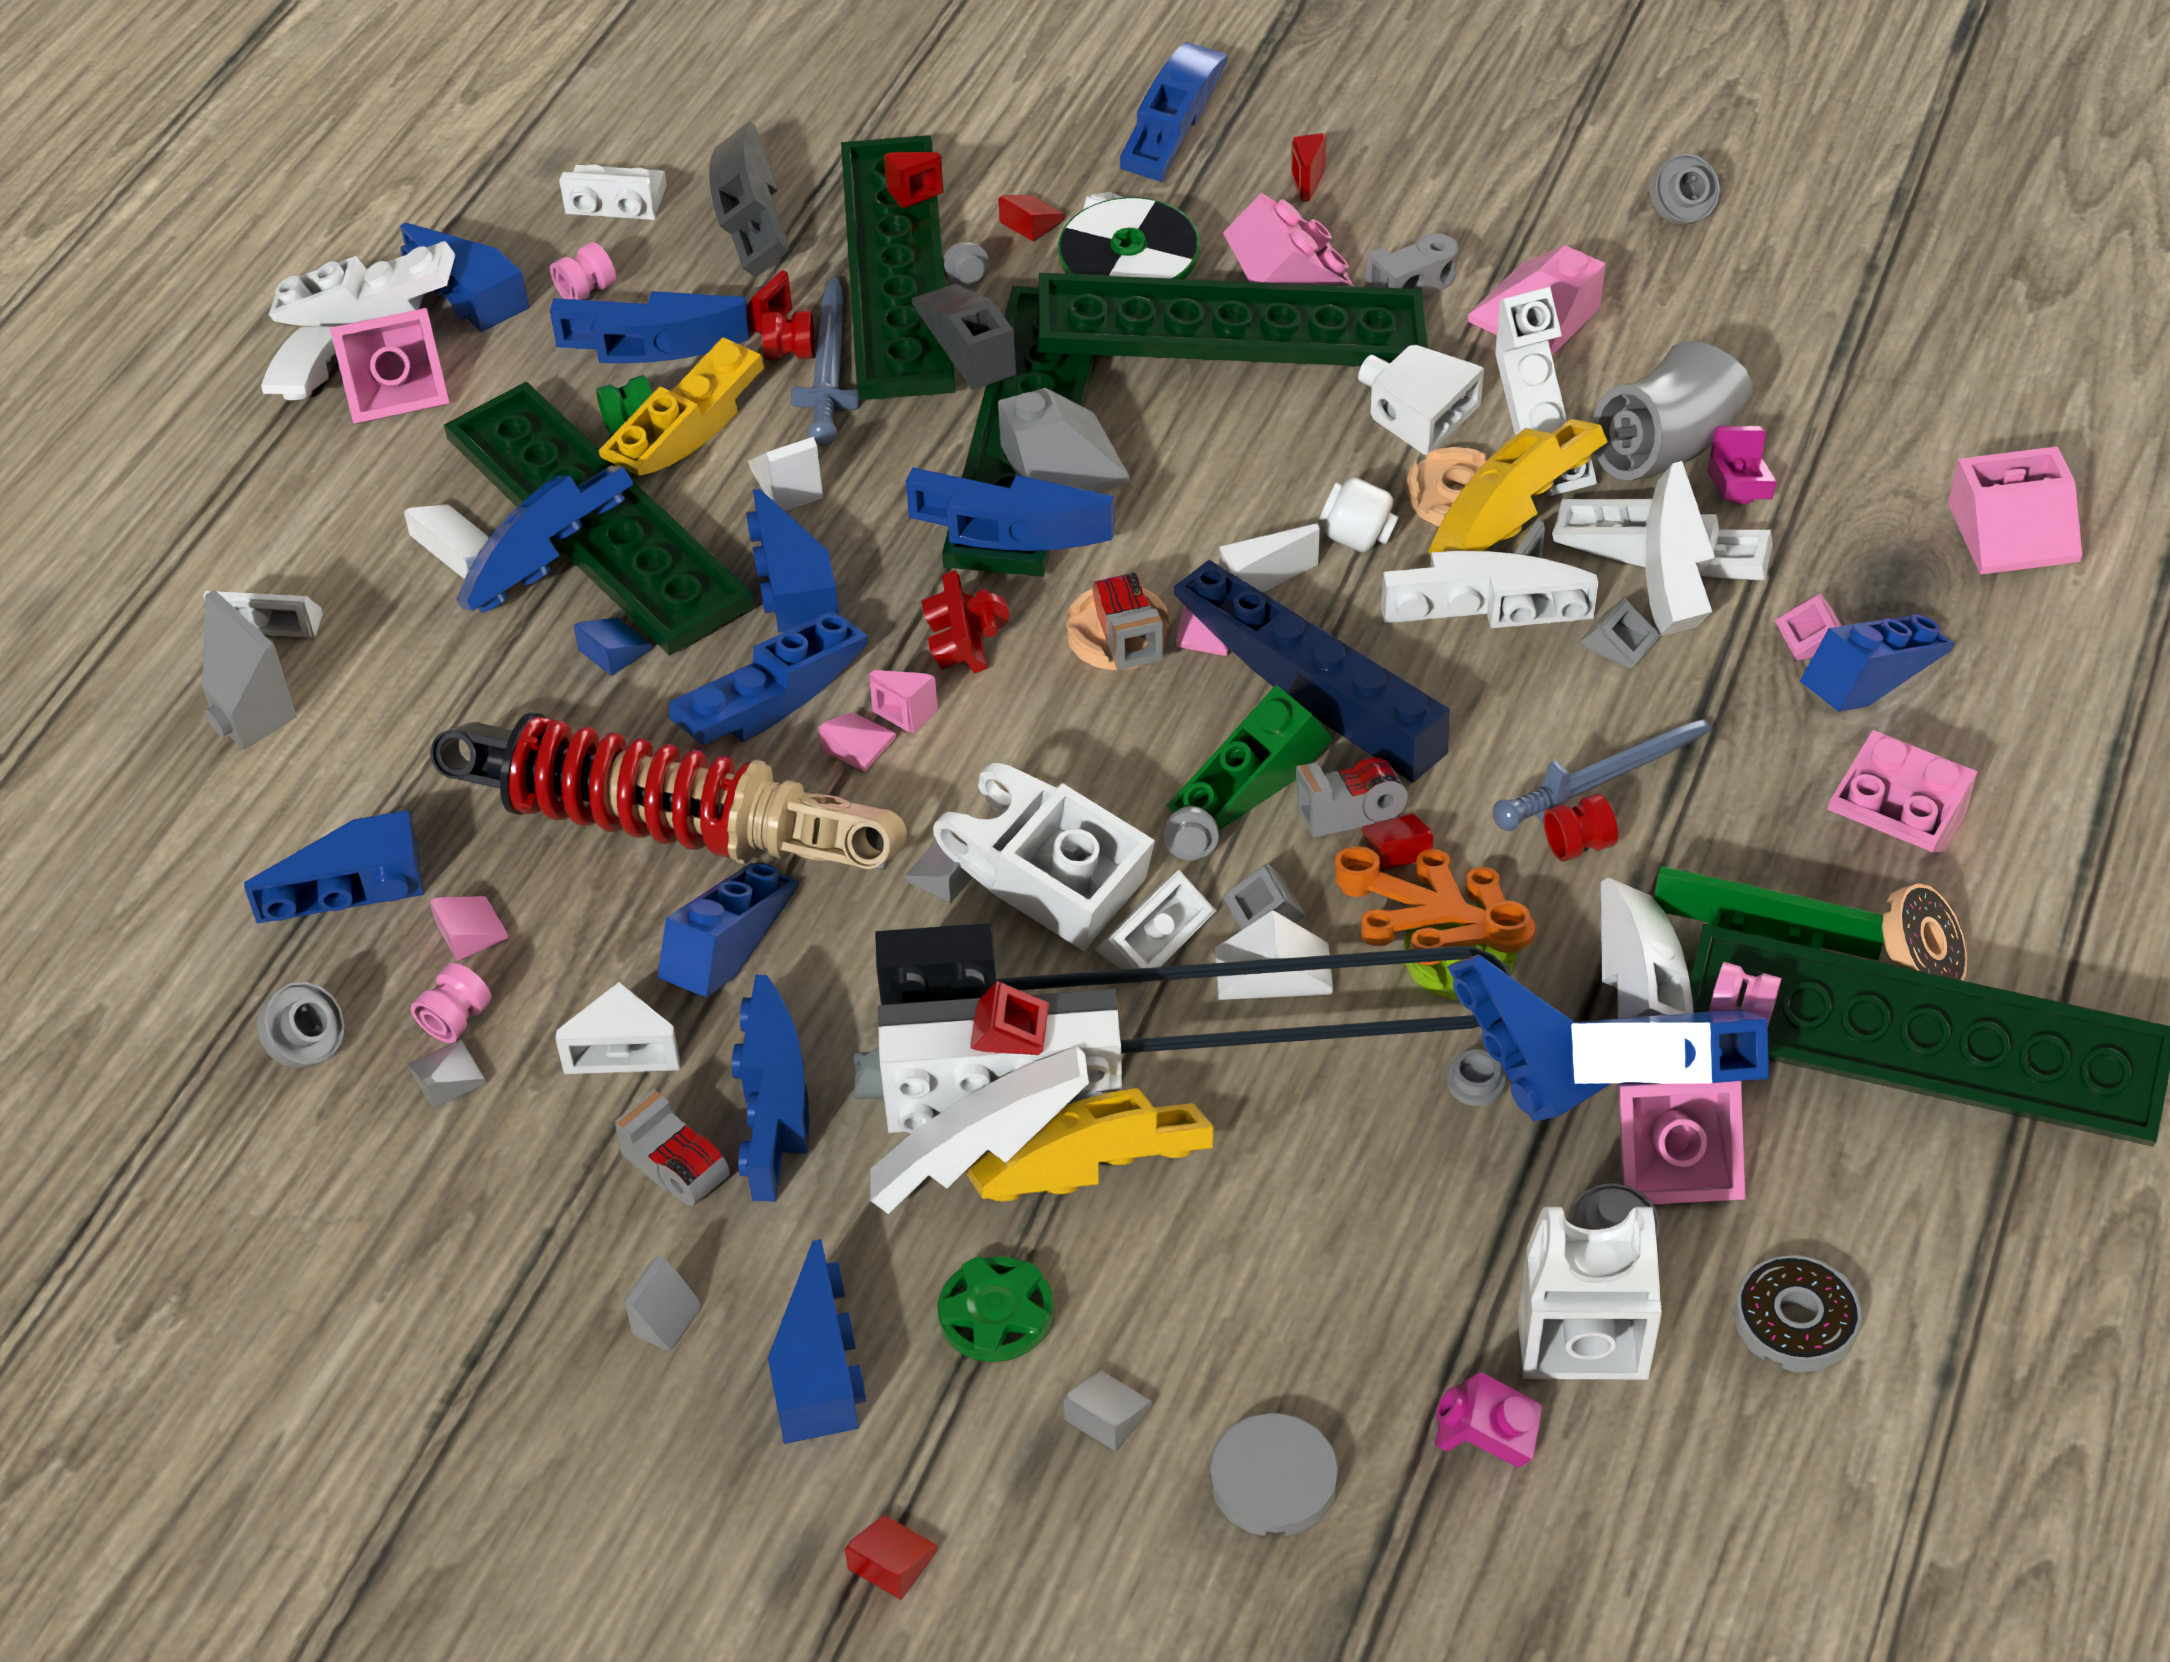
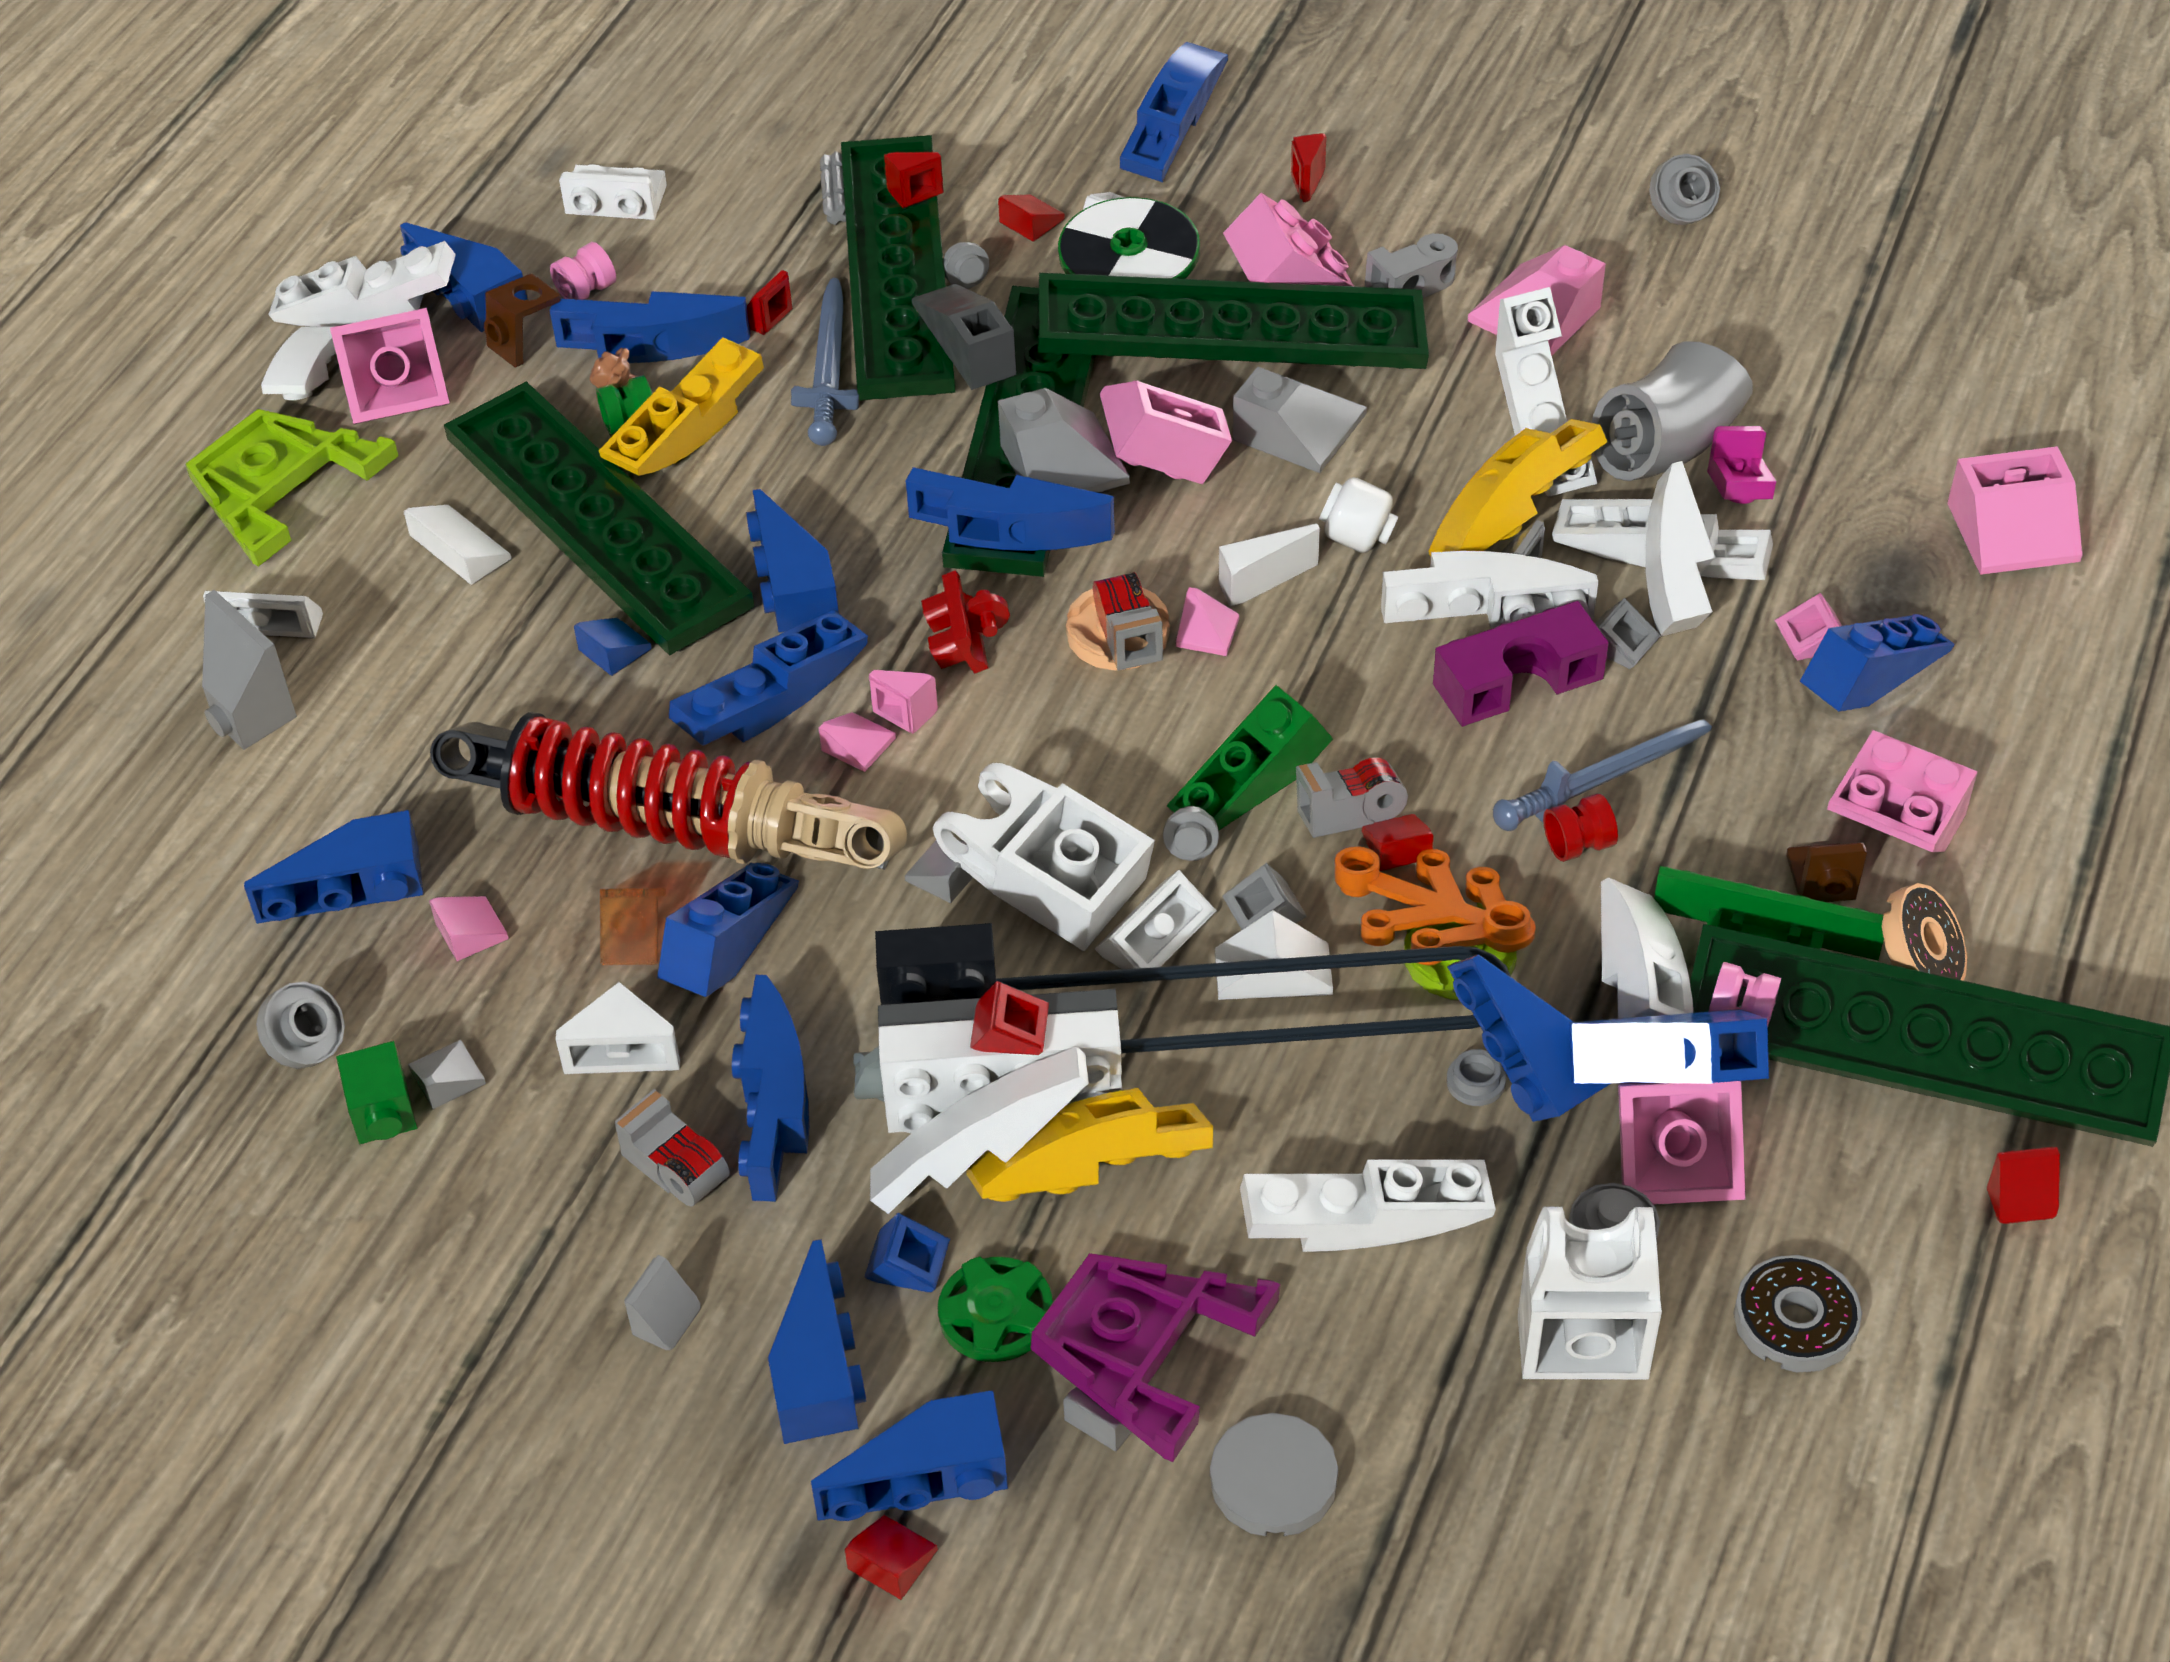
bright pink wheel [410,963,492,1044] -> none
blue slope [456,466,633,613] -> none
dark grey slope [709,121,789,276] -> none
white slope [748,437,823,511] -> none
red wheel [761,311,815,360] -> none
dark blue slope [1174,560,1450,783] -> none
white torso [1358,345,1484,455] -> none
light nougat tile [1406,446,1487,526] -> none
dark pink bracket [1435,1372,1543,1468] -> none
none -> lime wing [185,409,399,567]
none -> green brick [336,1041,417,1145]
none -> reddish brown bracket [484,274,561,368]
none -> nougat plant [589,348,638,398]
none -> clear orange bracket [600,888,666,965]
none -> blue slope [811,1390,1008,1521]
none -> light grey axle [820,151,846,225]
none -> blue slope [864,1213,950,1293]
none -> magenta wing [1031,1253,1280,1462]
none -> bright pink slope [1100,381,1232,485]
none -> light grey slope [1233,367,1367,473]
none -> white slope [1240,1160,1496,1252]
none -> magenta arch [1433,601,1609,727]
none -> reddish brown bracket [1786,843,1867,902]
none -> red slope [1987,1147,2060,1224]

